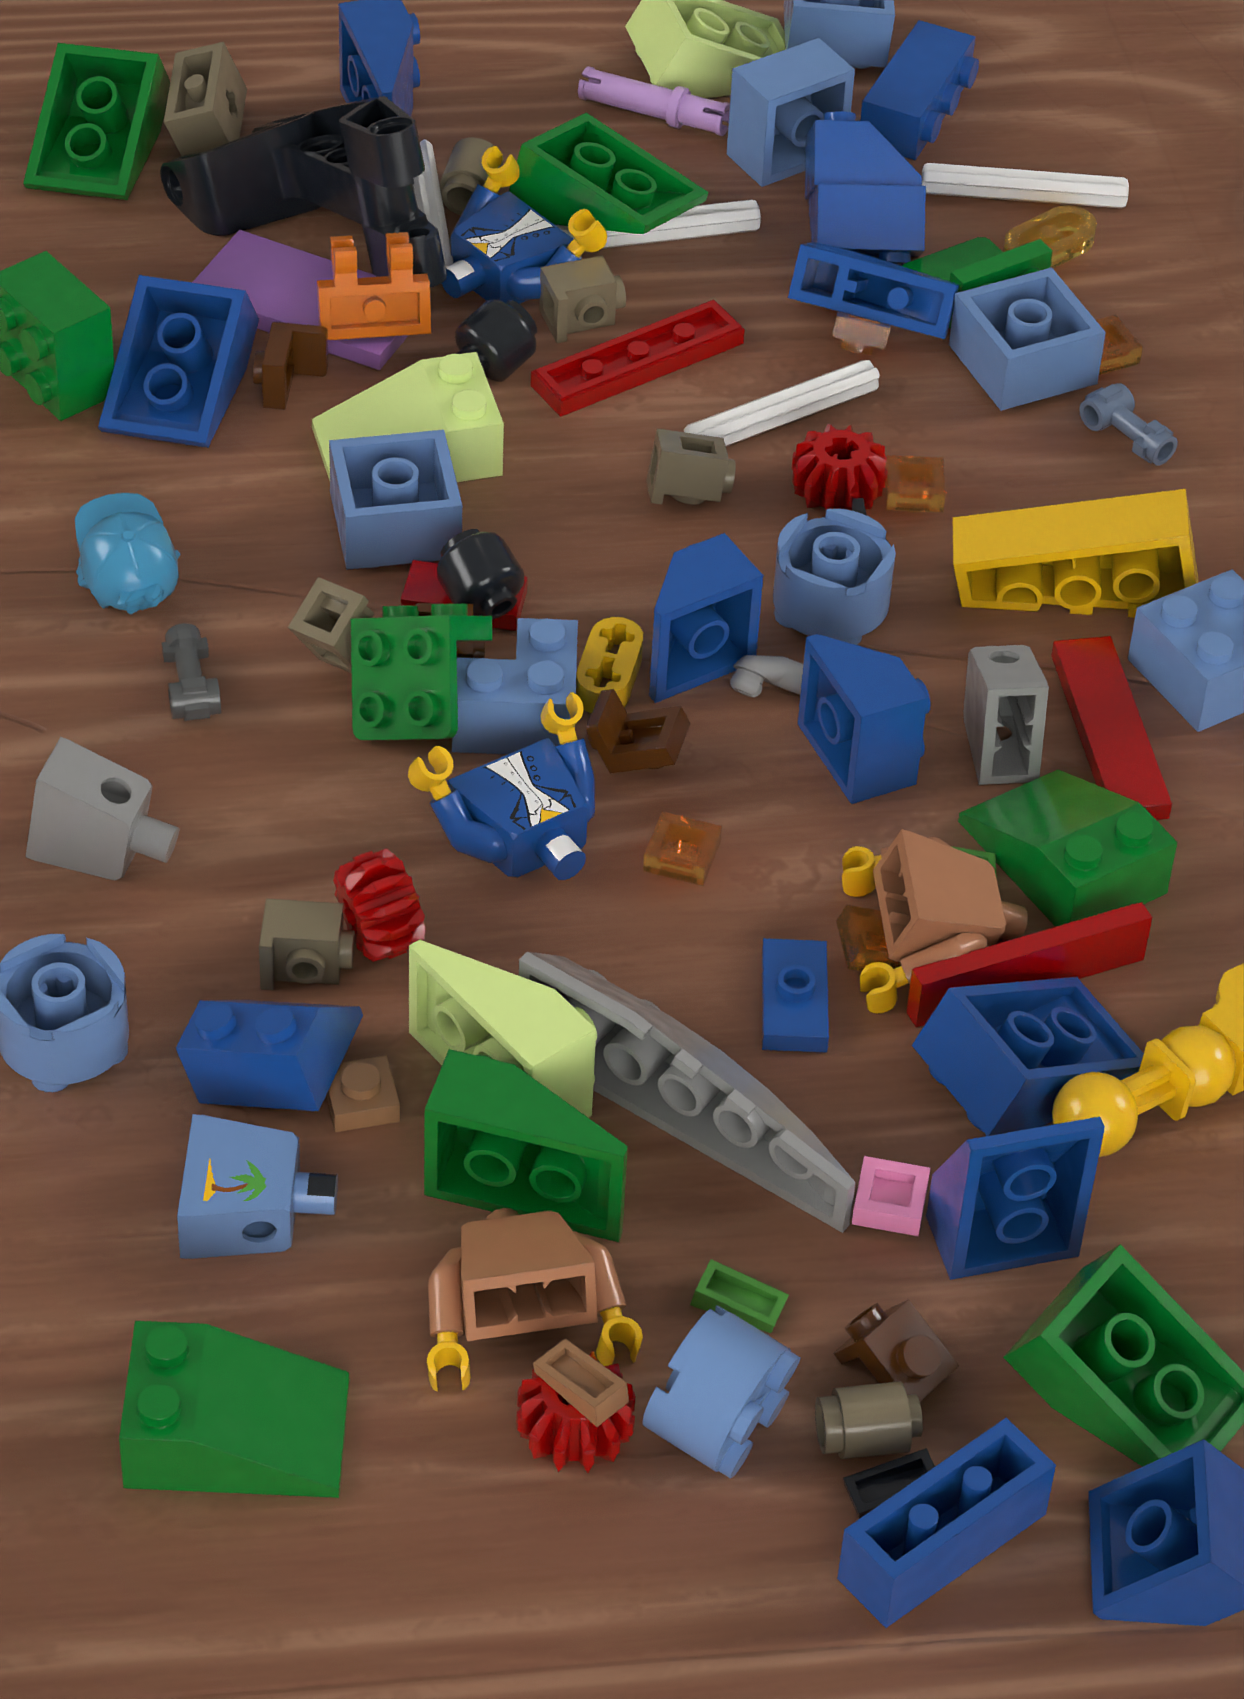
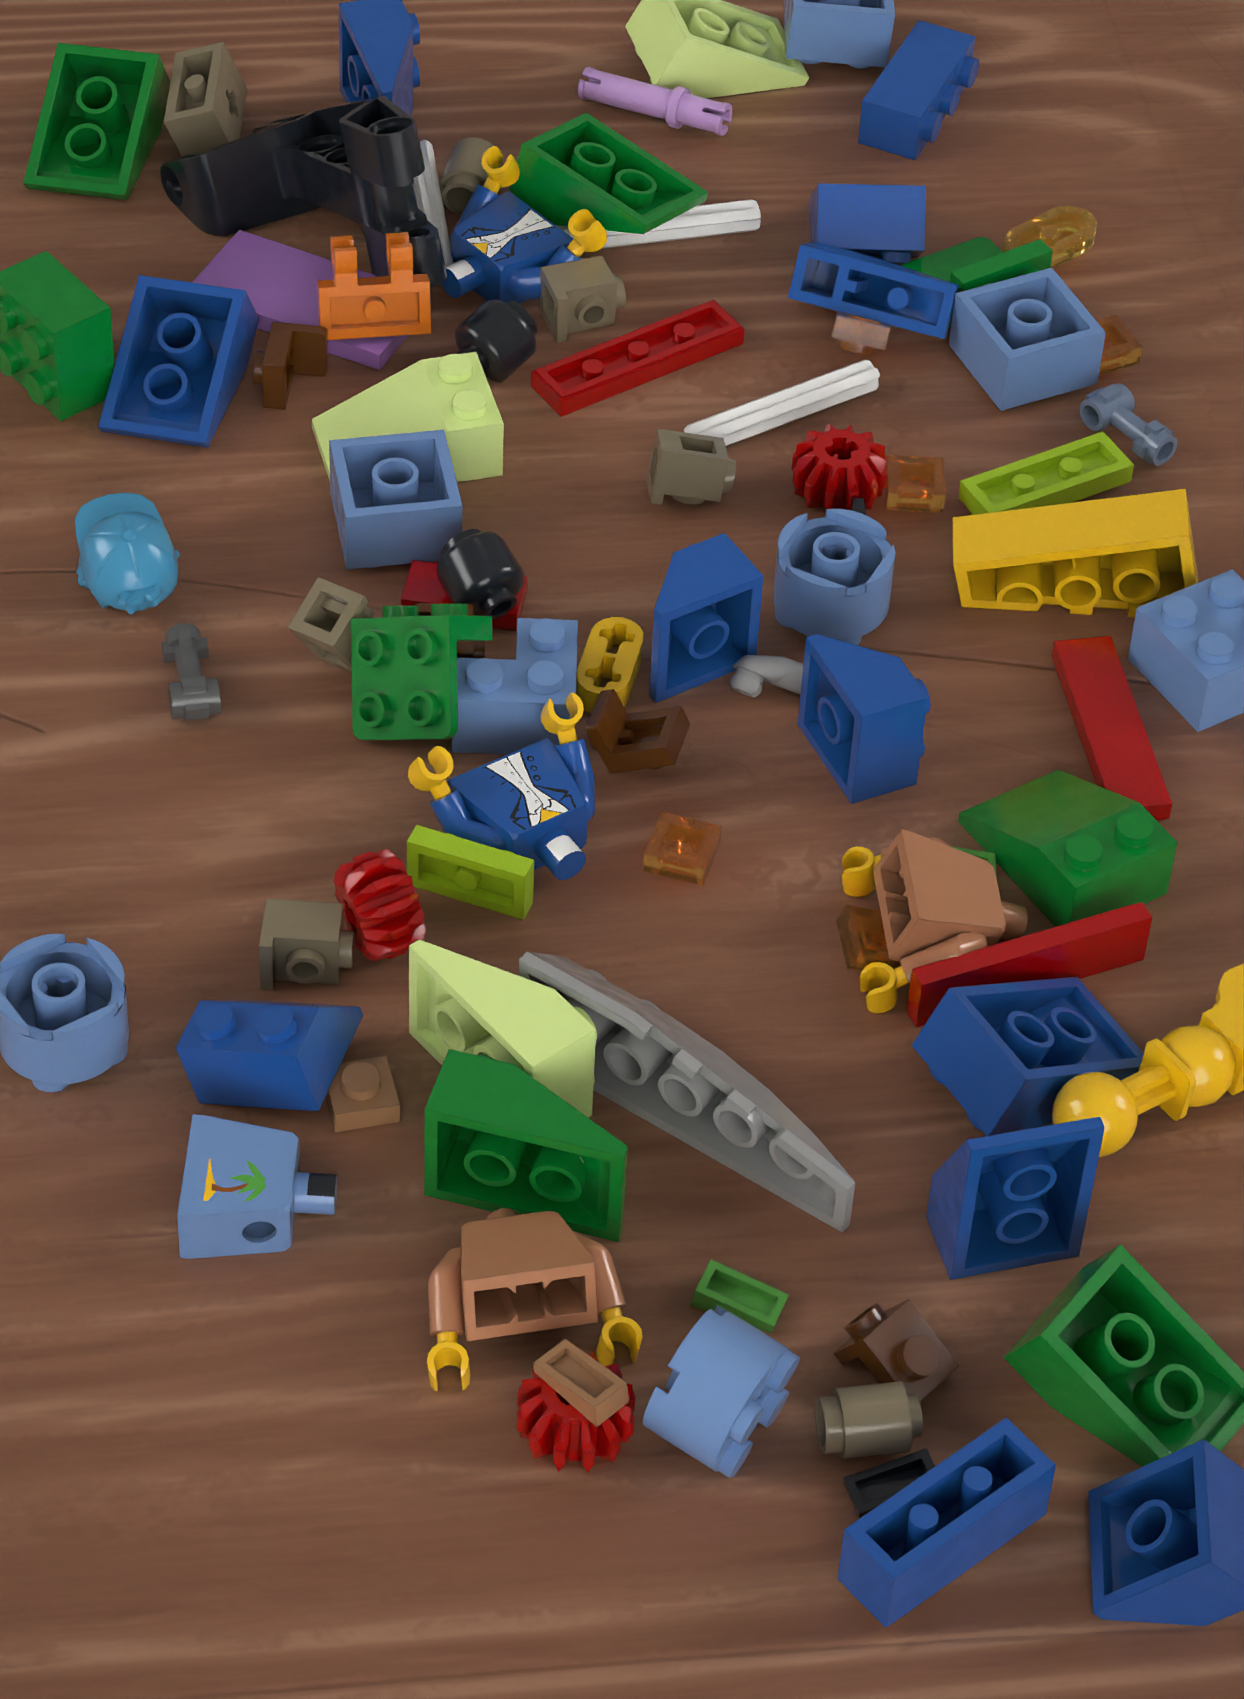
light grey torso [25,737,180,881] -> none
green slope [119,1321,350,1498] -> none
medium blue brick [727,38,855,187] -> none
blue plate [762,938,829,1052] -> none
blue slope [805,111,922,199] -> none
bright pink plate [852,1156,931,1236] -> none
white axle [921,163,1129,209] -> none
light grey torso [963,645,1049,785] -> none
none -> lime plate [407,824,534,920]
none -> lime plate [958,431,1134,515]

